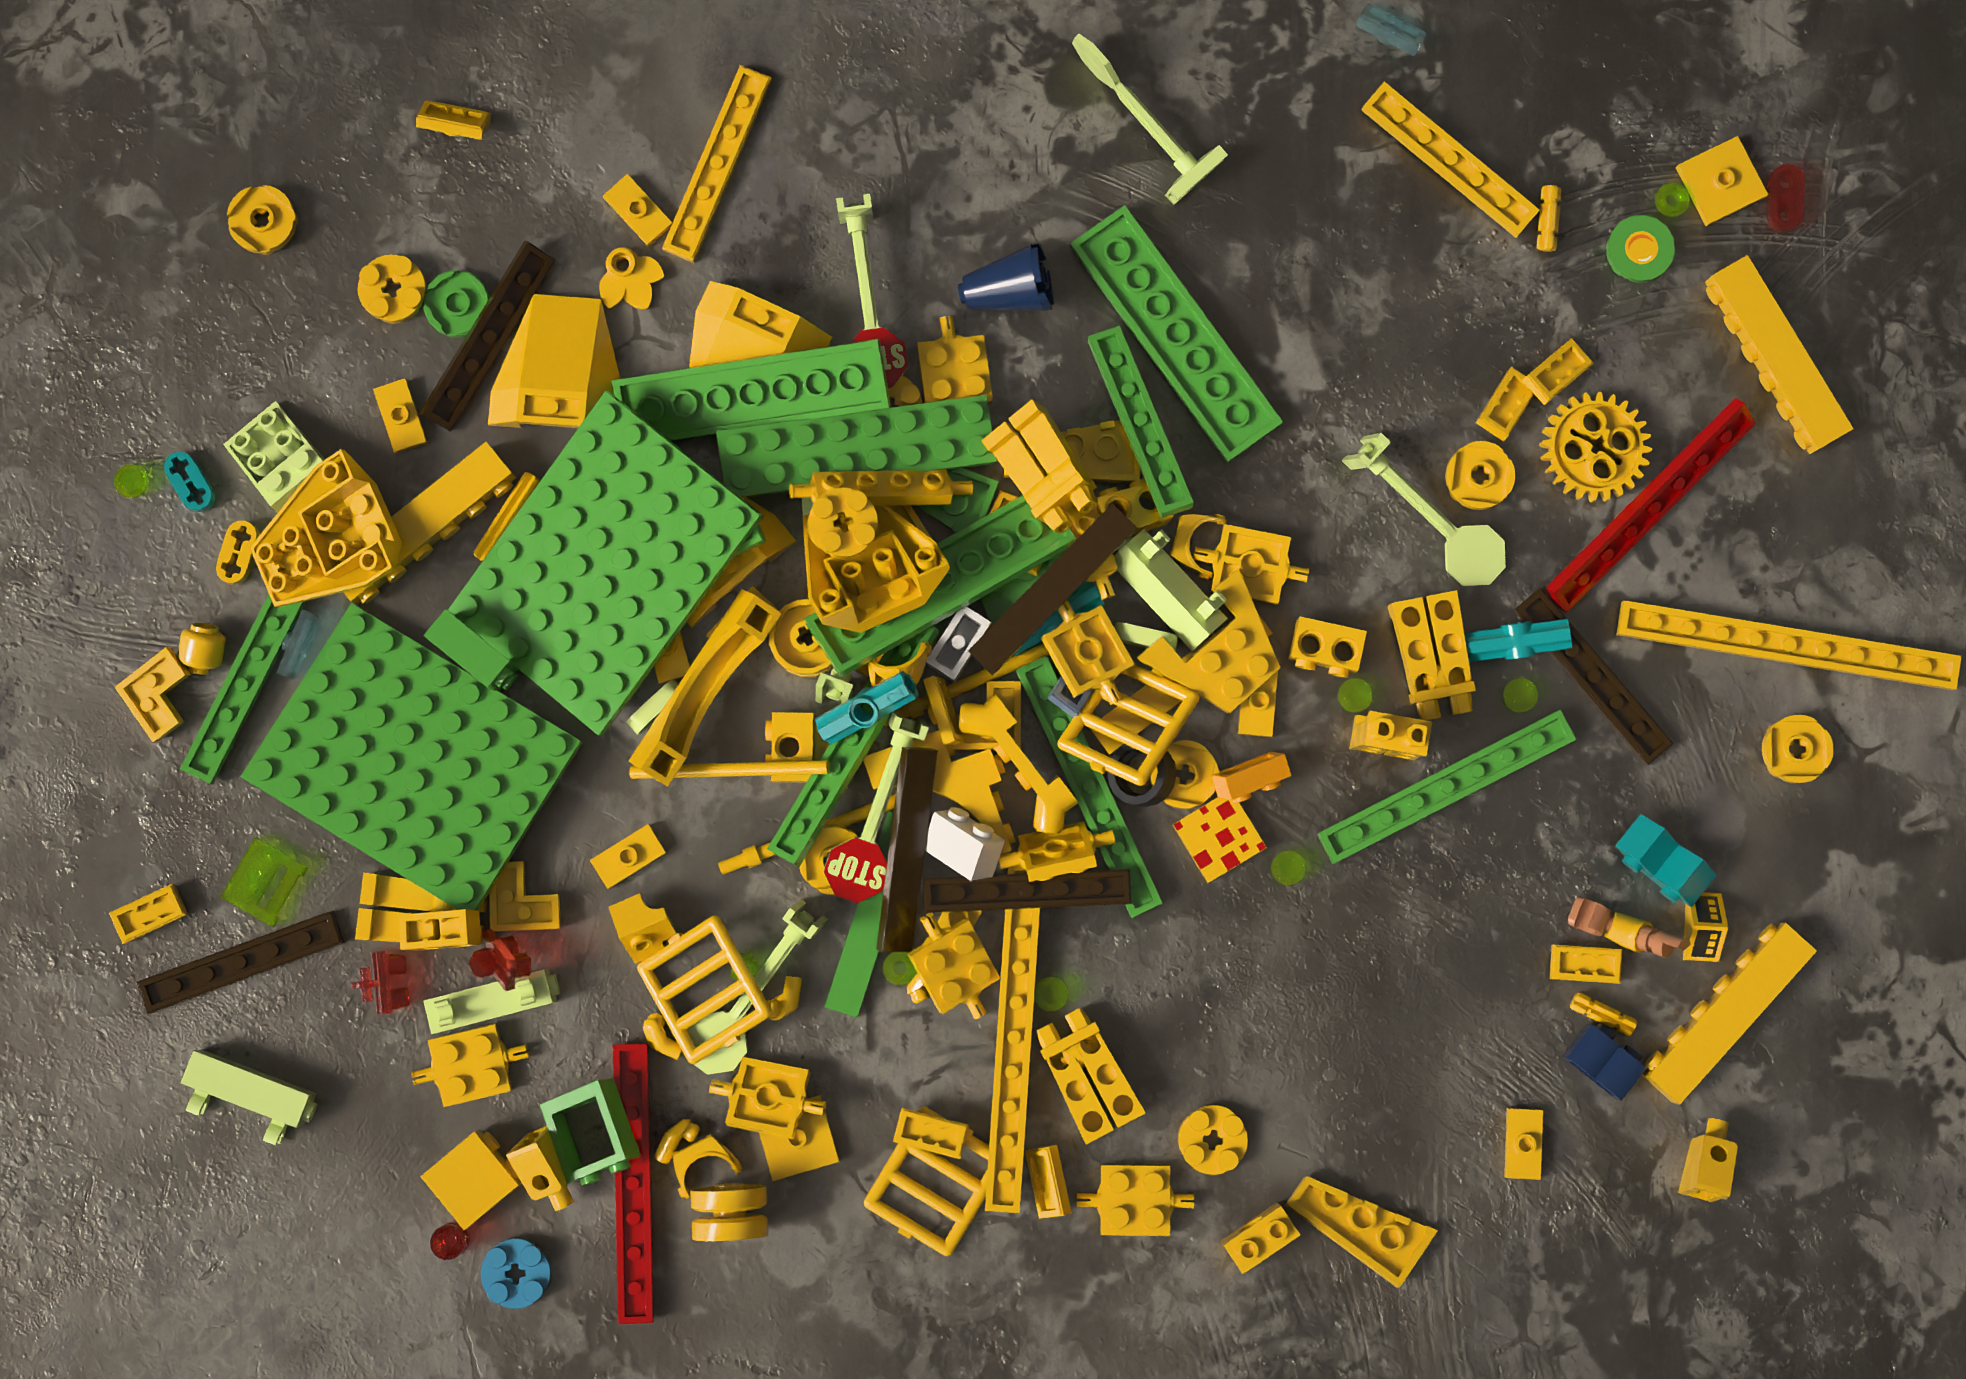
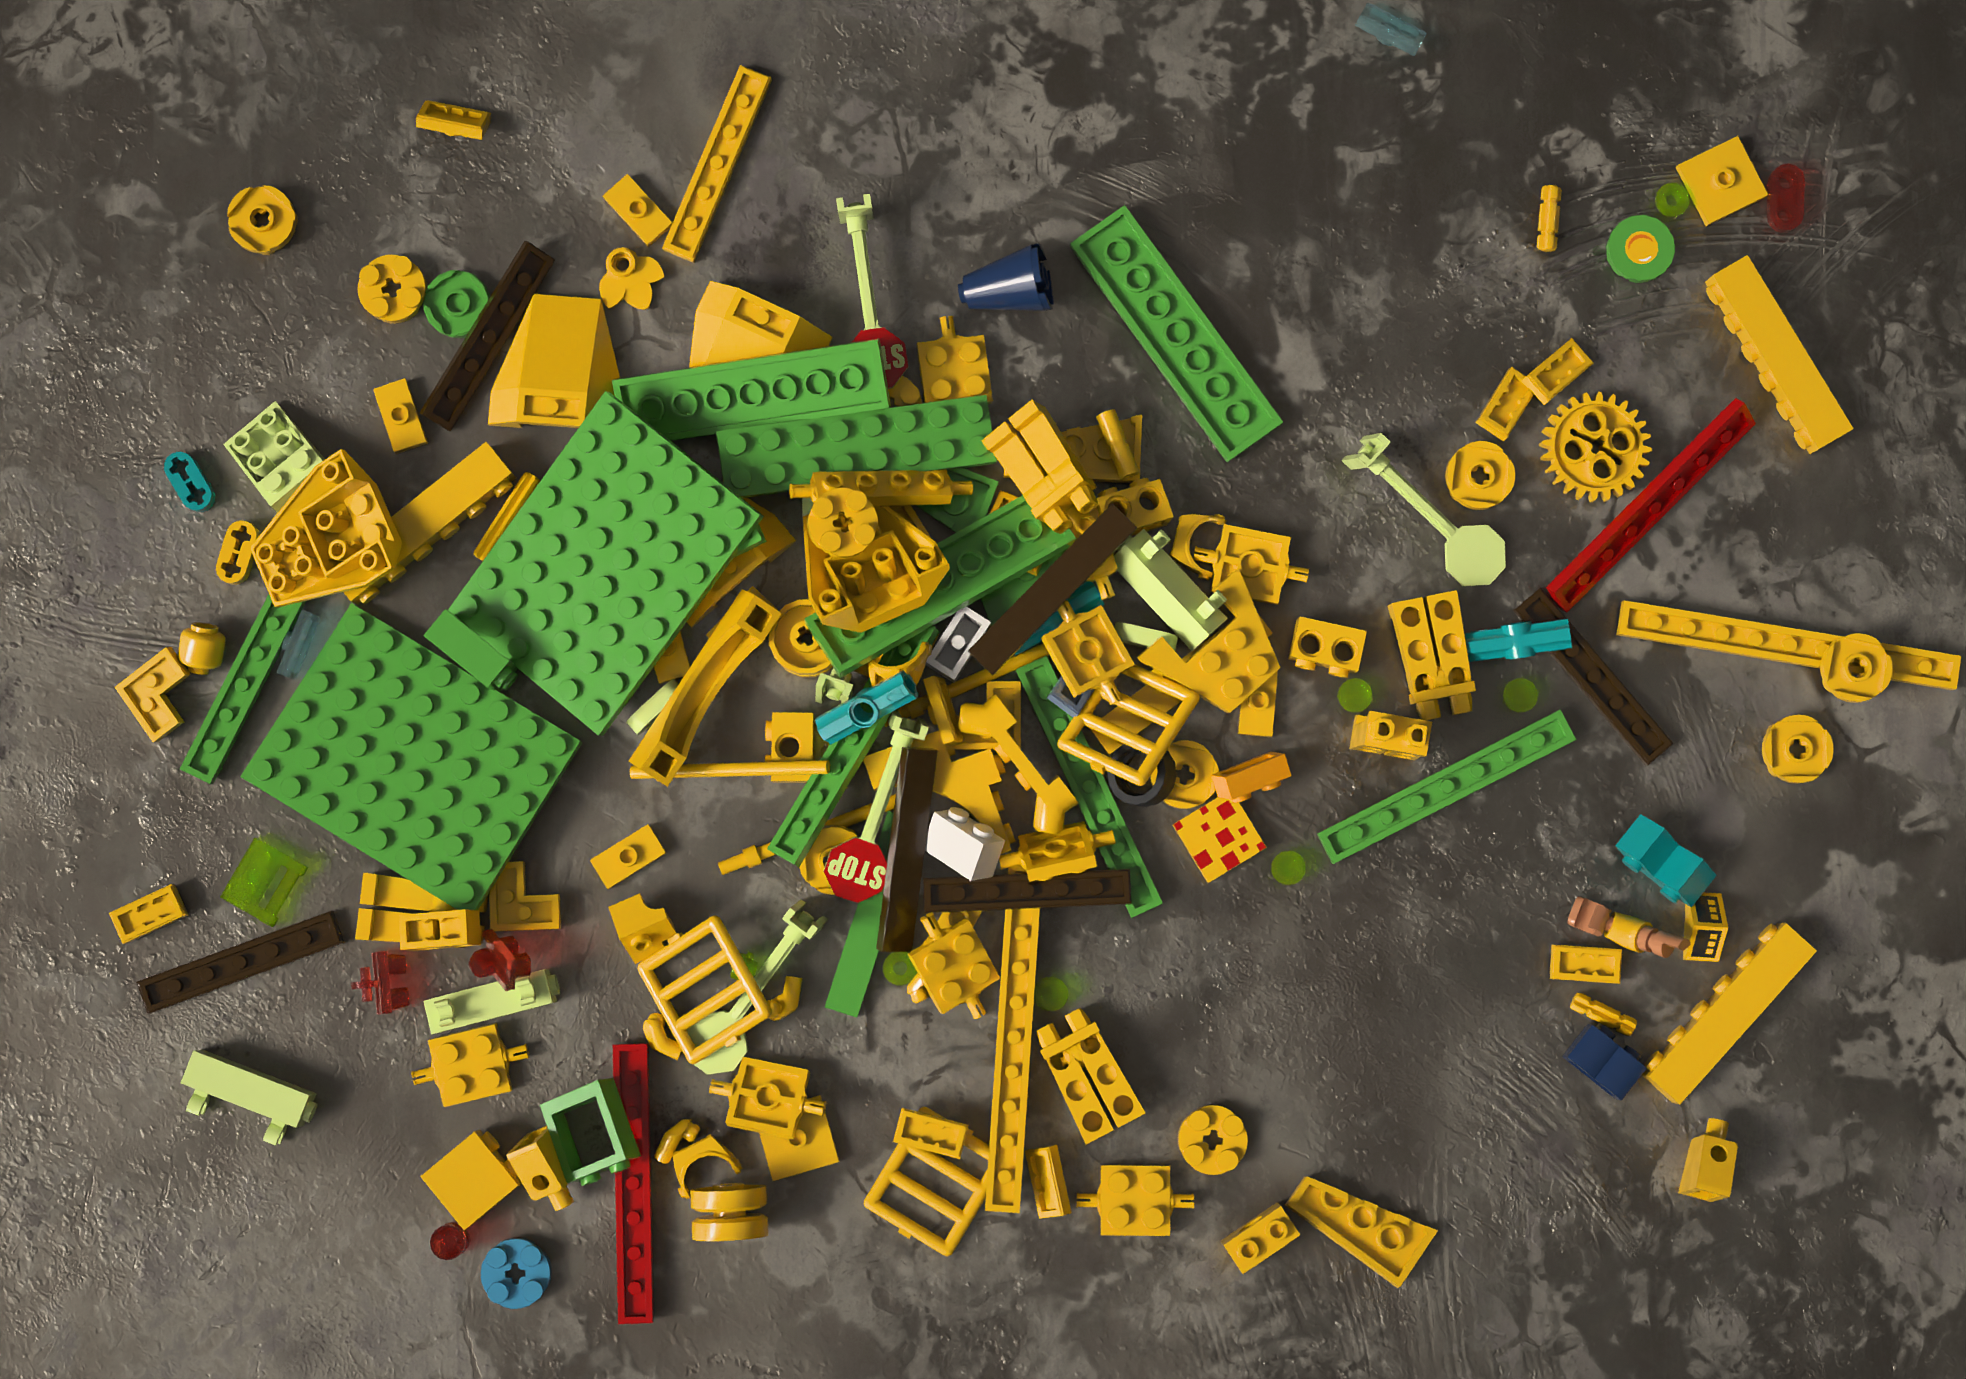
clear neon green plate [114,464,149,499] -> none
yellowish green piece [1072,34,1228,205] -> none
bright green plate [1088,326,1194,519] -> none
yellow plate [1361,81,1539,238] -> none
yellow plate [1504,1108,1543,1180] -> none
none -> yellow piece [1096,409,1140,480]
none -> yellow plate [1820,633,1893,703]

